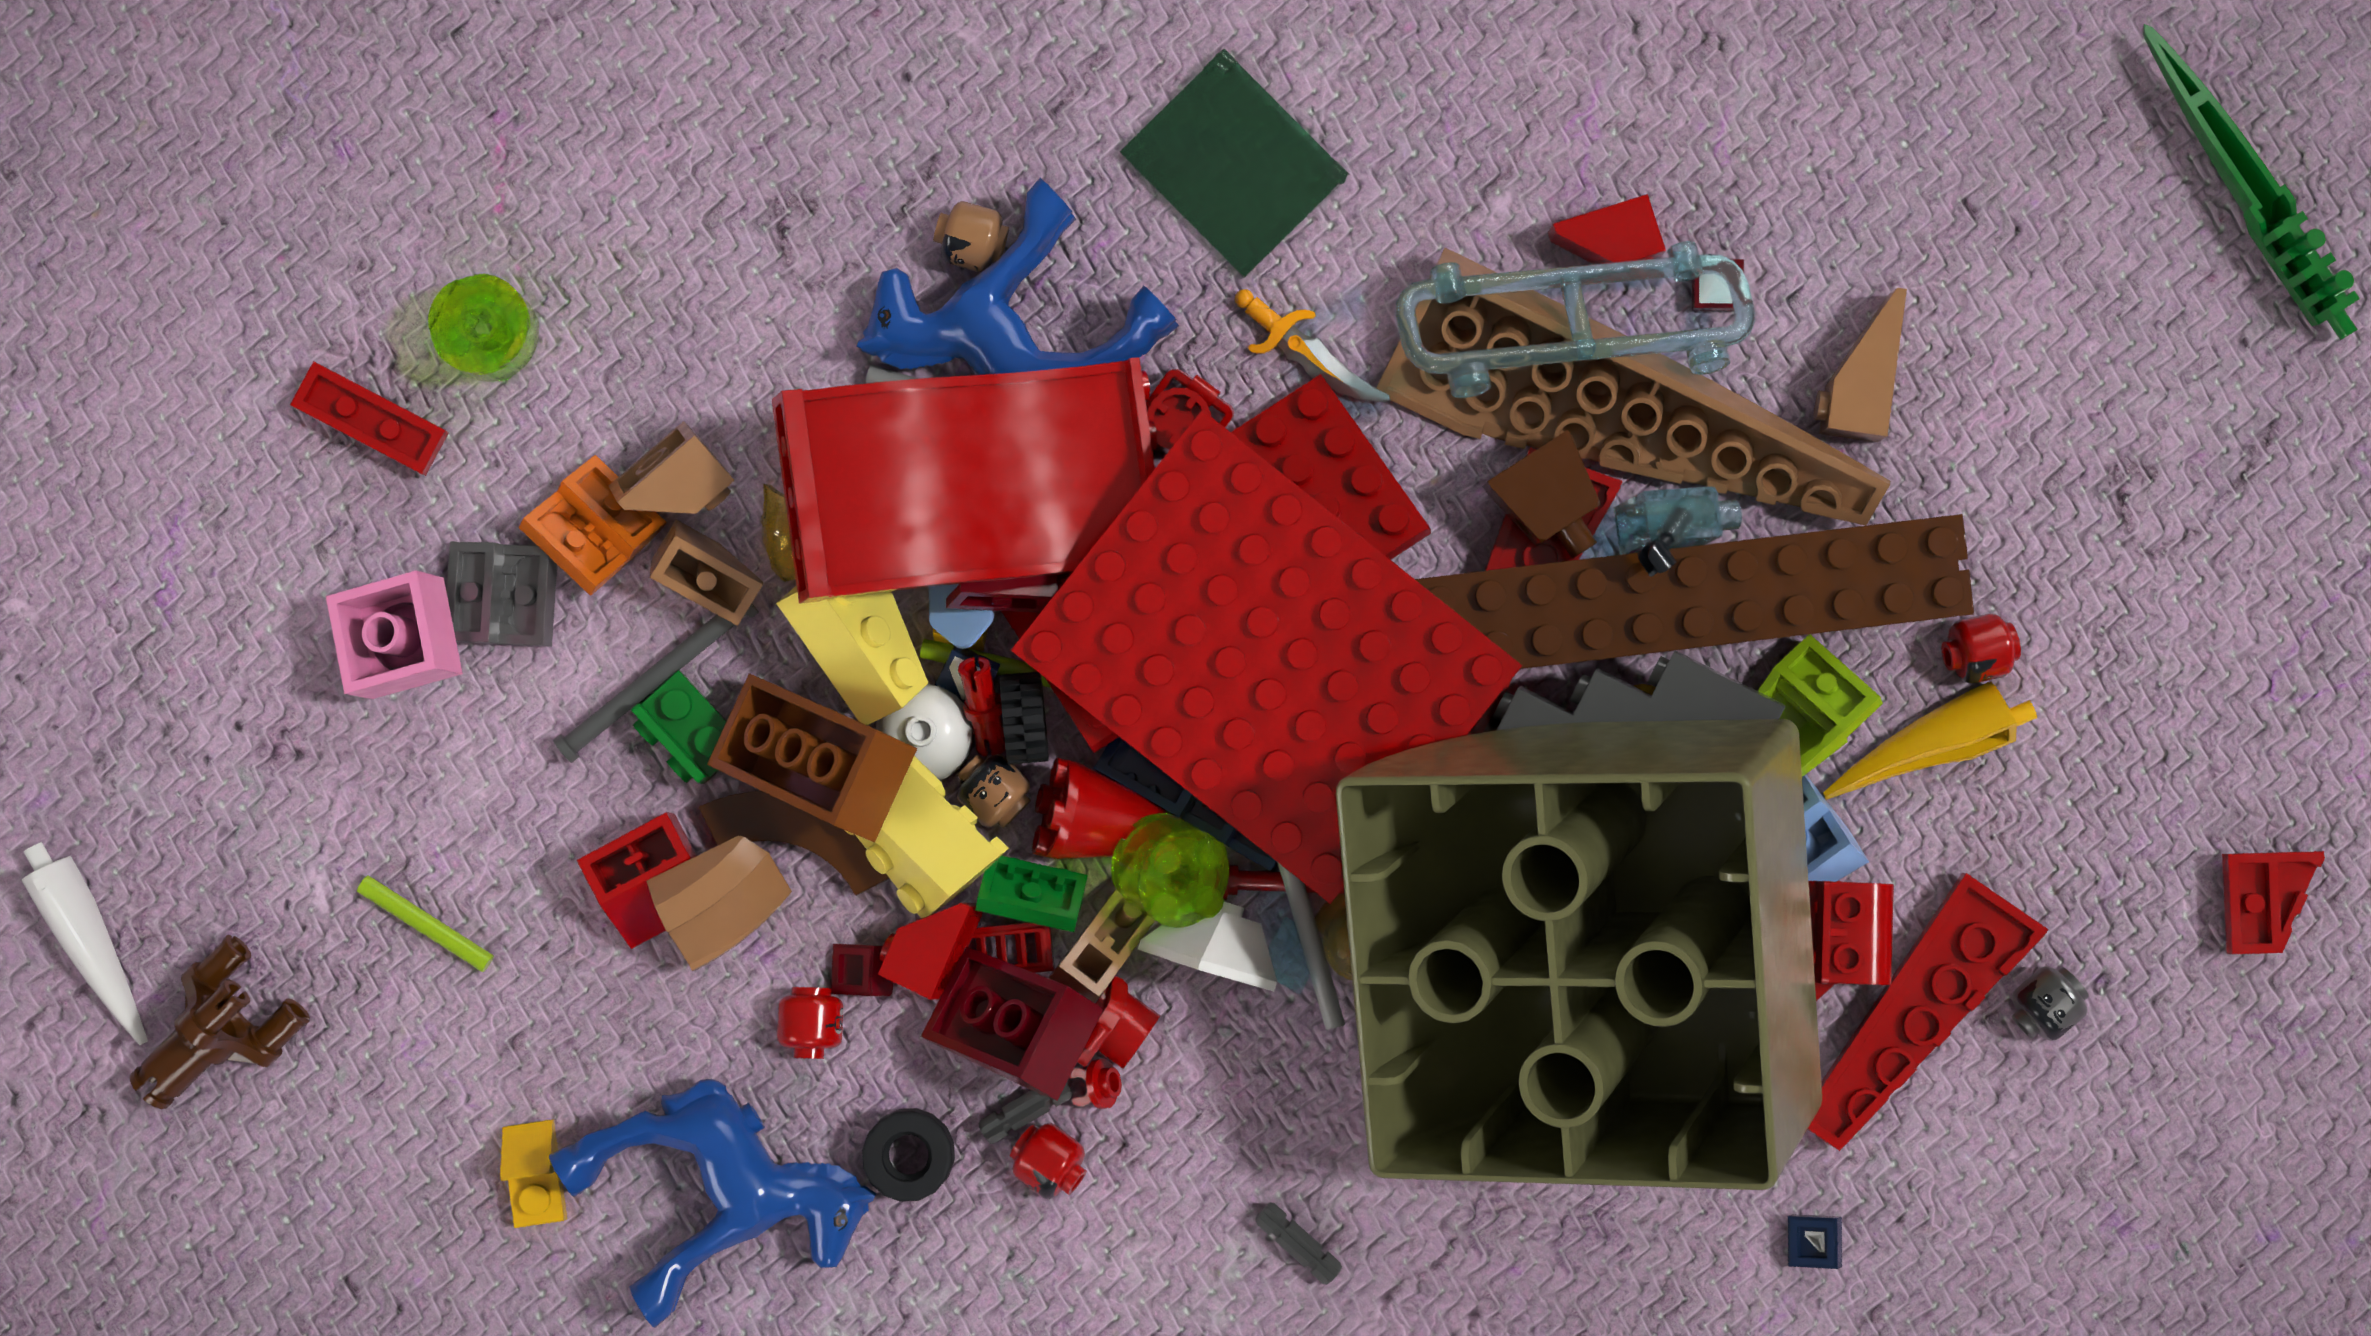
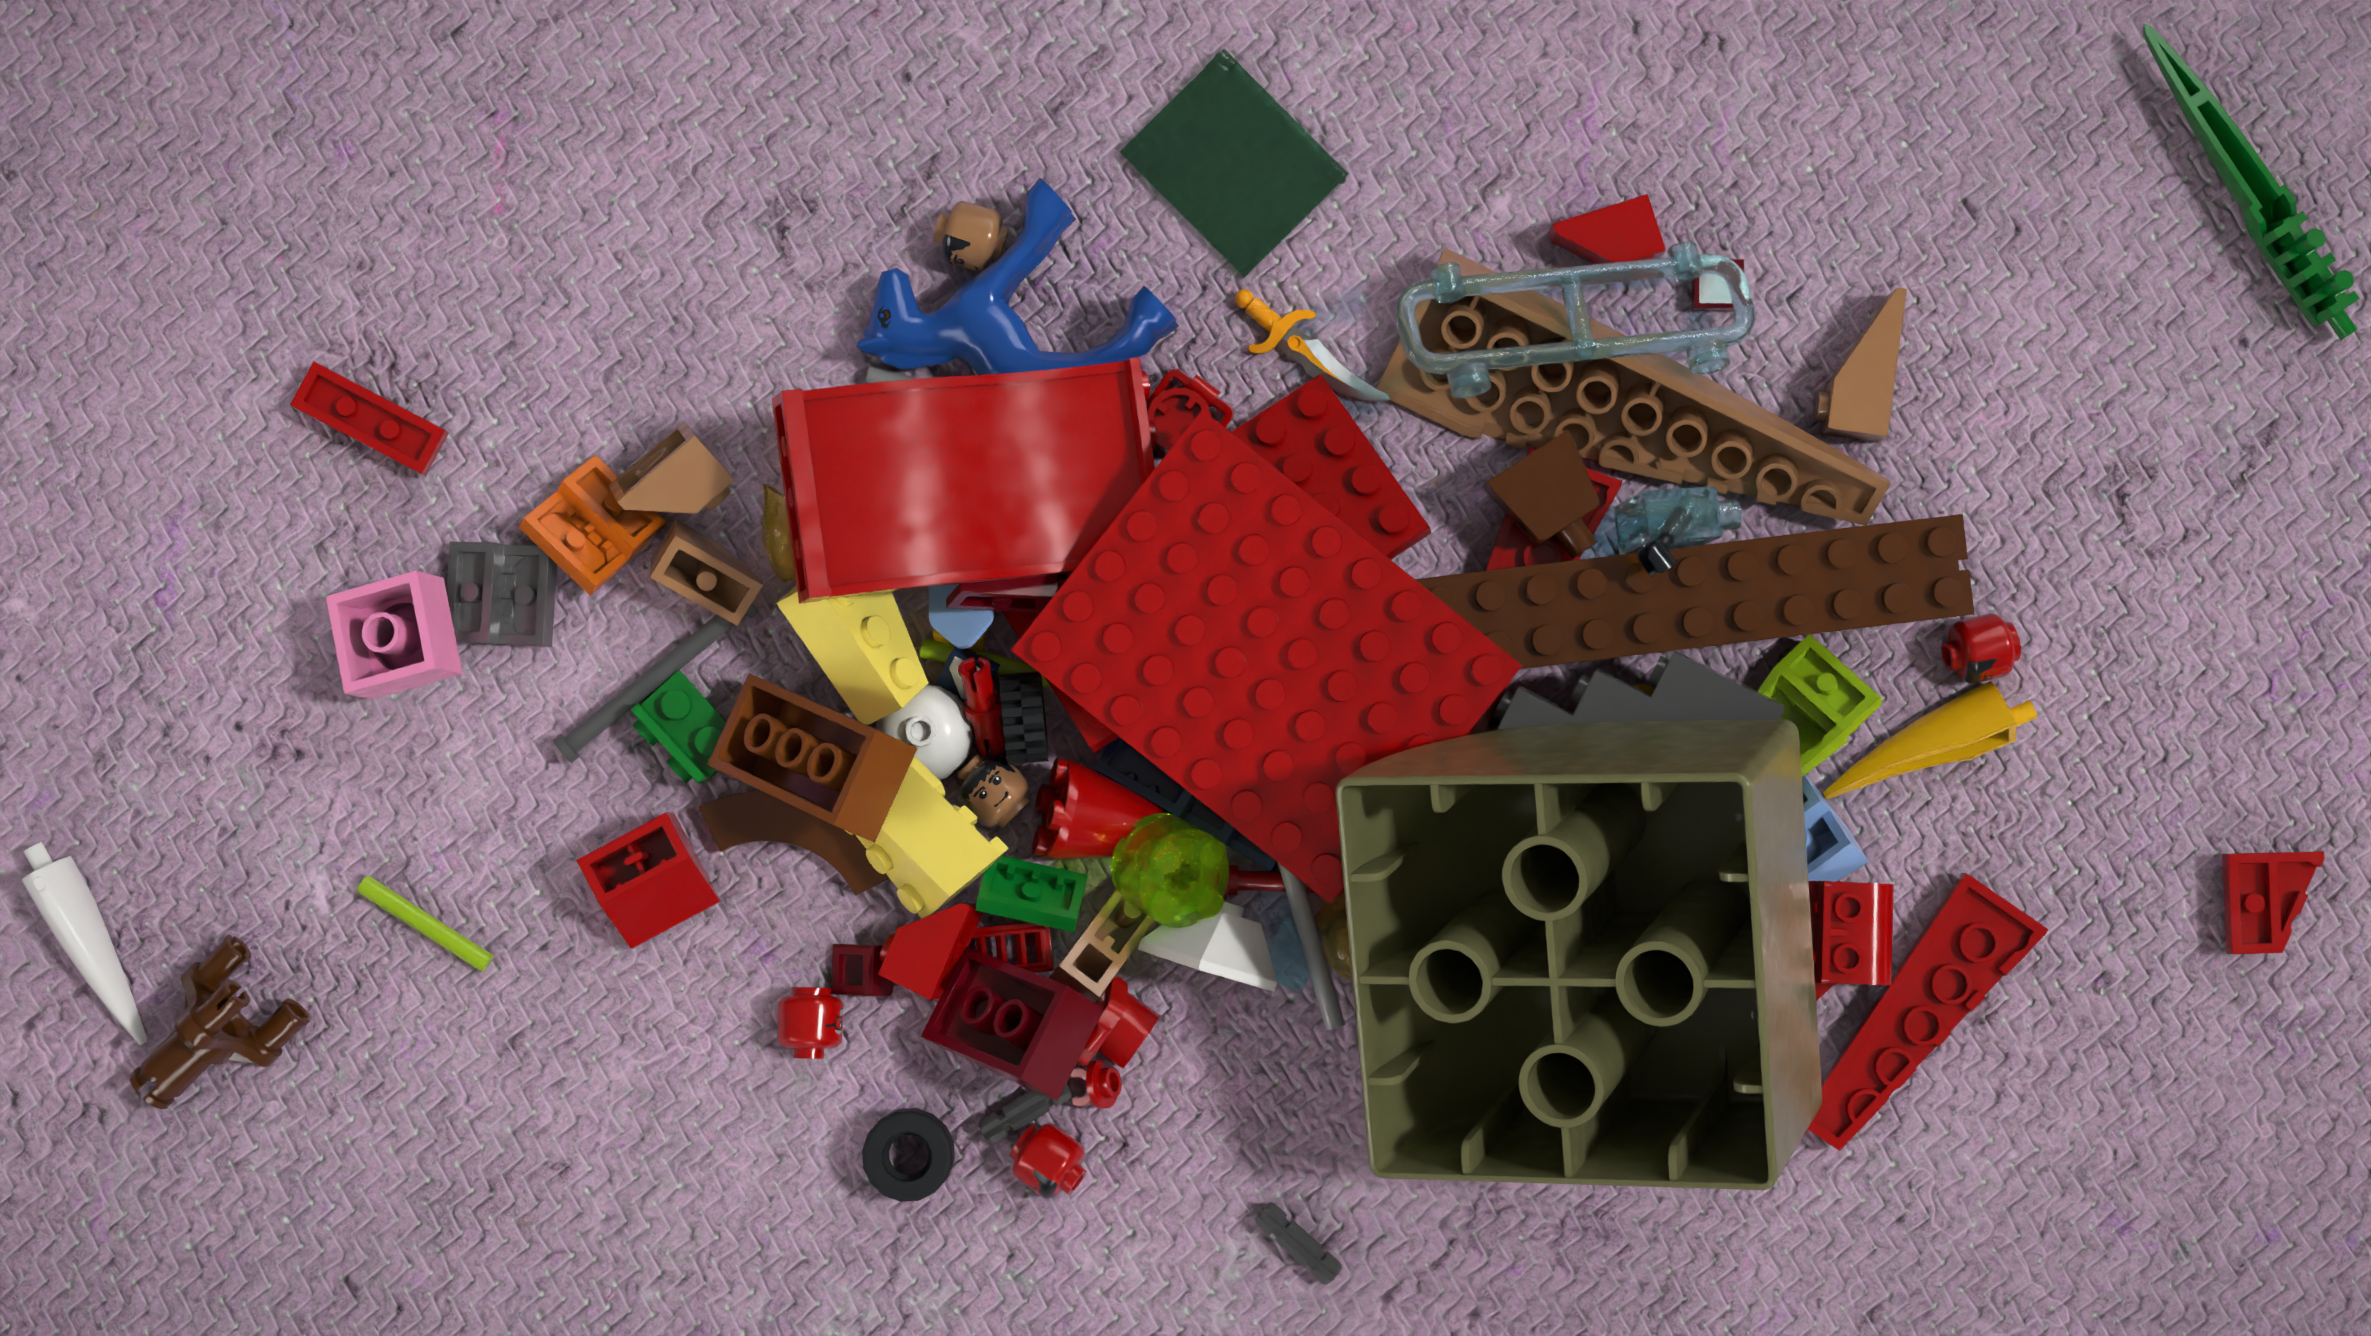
clear neon green brick [428,274,539,382] -> none
yellow slope [500,1119,568,1228] -> none
blue animal [549,1079,877,1328] -> none
medium nougat slope [647,836,792,971] -> none
dark blue tile [1788,1214,1842,1269] -> none
flat silver head [2012,966,2089,1041] -> none

